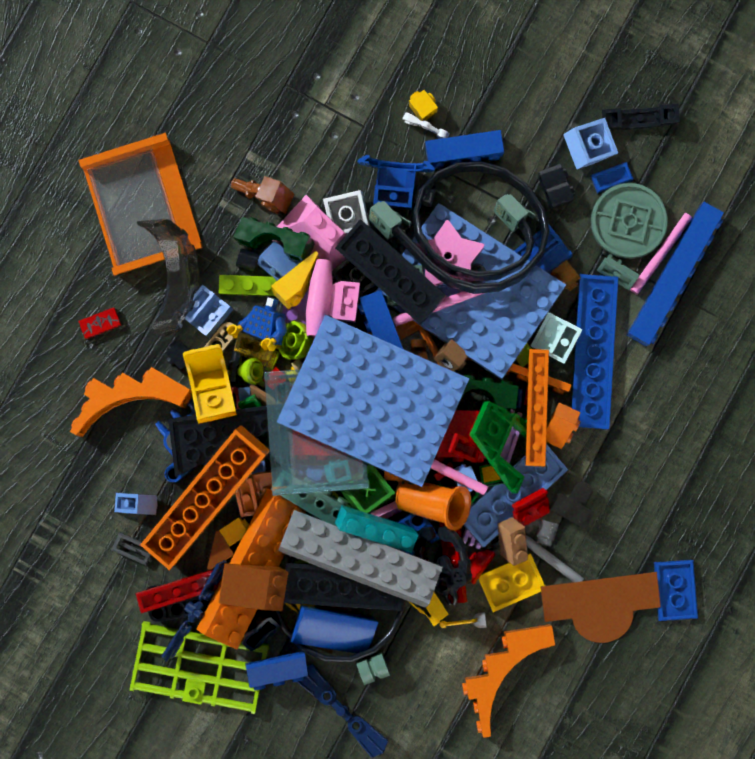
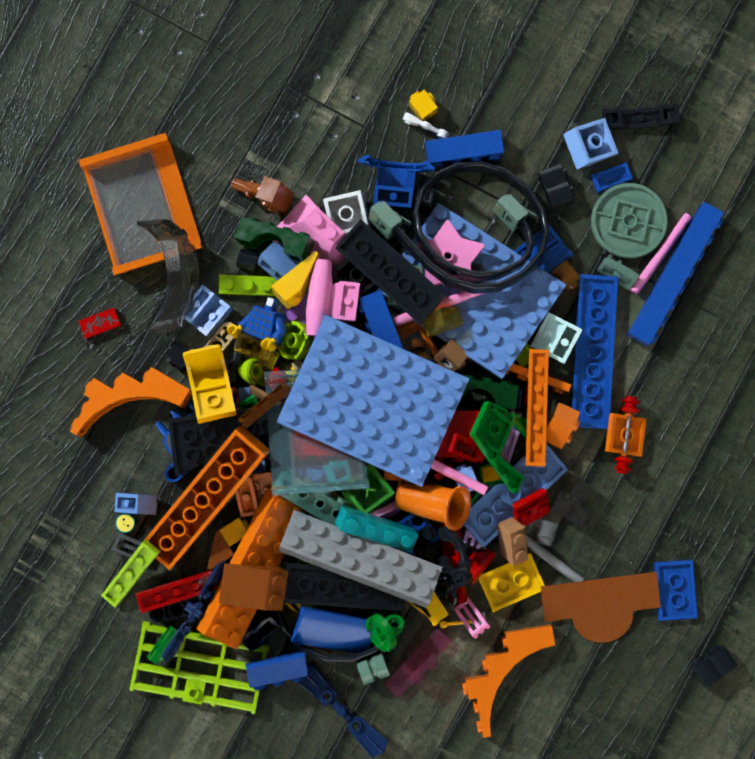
none -> lime tile [101,539,161,608]
none -> light yellow tile [116,513,136,533]
none -> green plate [147,625,178,664]
none -> reddish brown tile [238,383,291,428]
none -> green tile [366,614,404,652]
none -> clear pink bracket [385,628,451,697]
none -> clear yellow slope [423,306,464,337]
none -> bright pink tile [453,597,490,639]
none -> orange plate [605,396,646,474]
none -> black brick [690,644,738,688]

